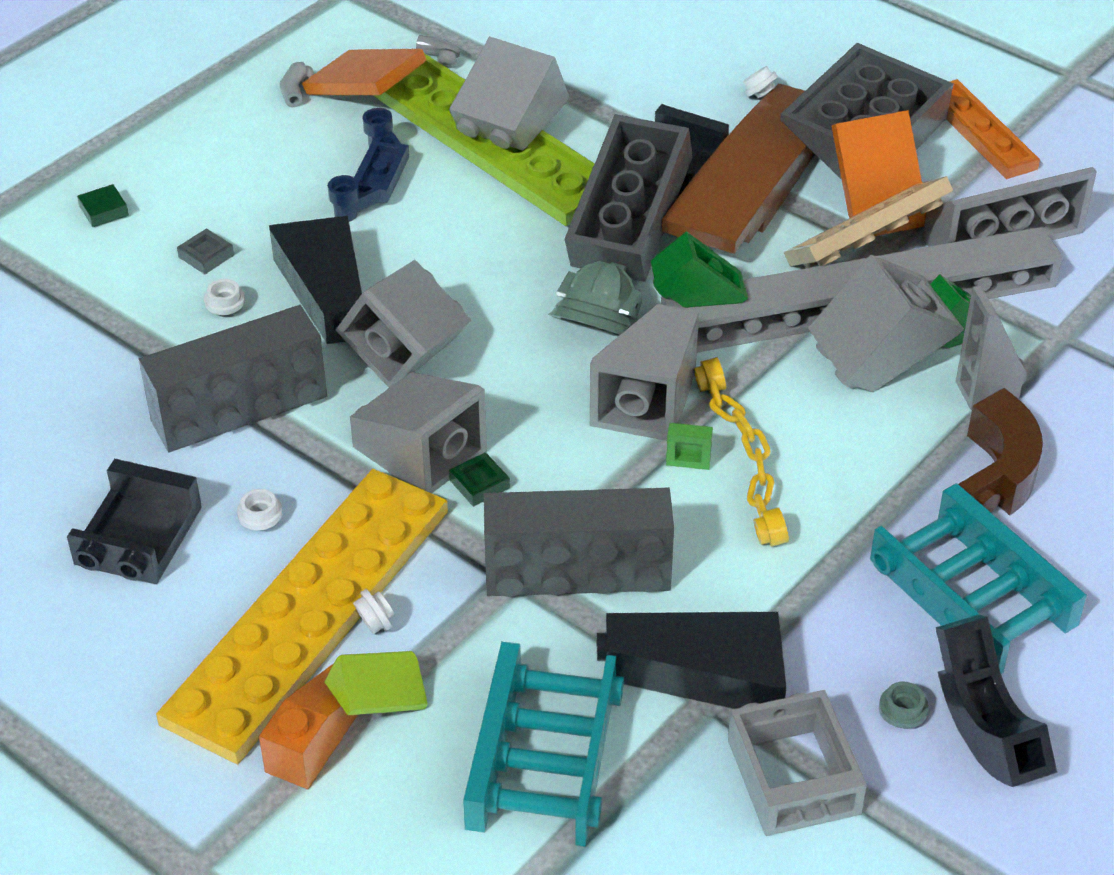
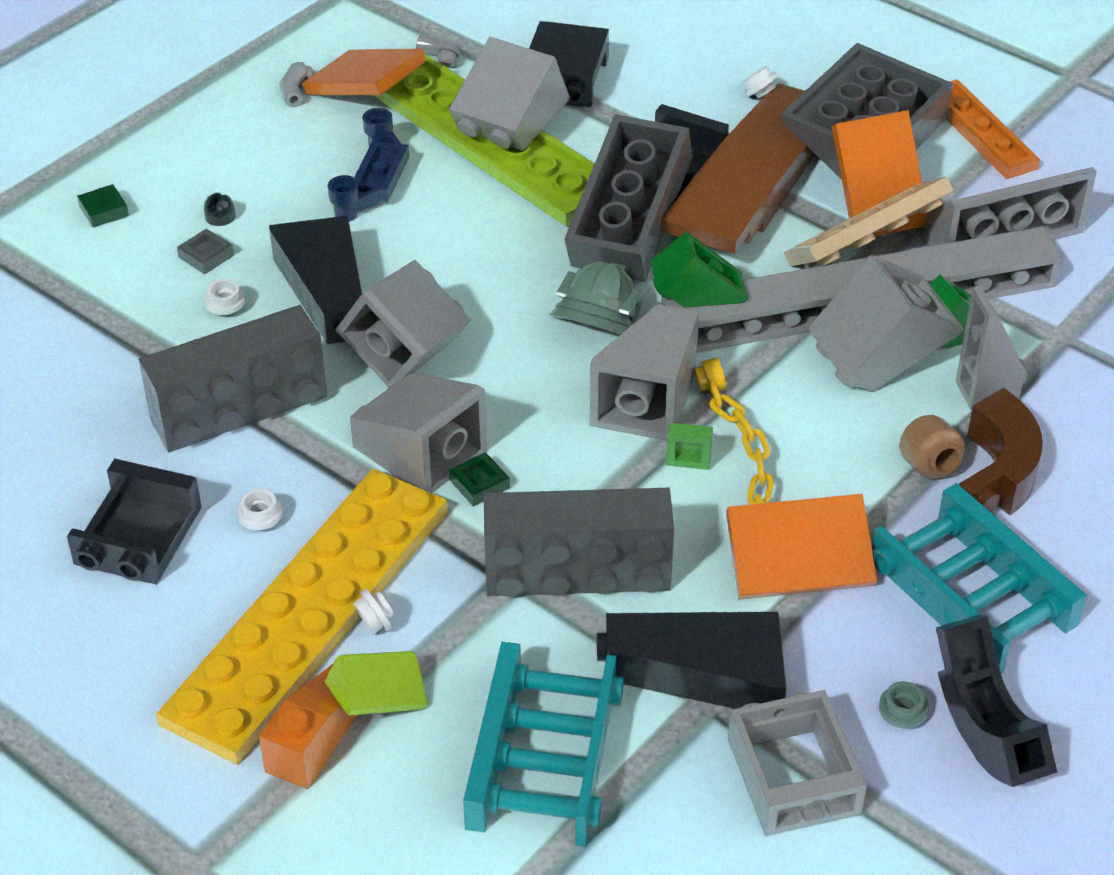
none -> black hinge [203,192,236,226]
none -> black panel [529,21,609,107]
none -> orange tile [726,494,877,600]
none -> medium nougat head [899,415,965,479]

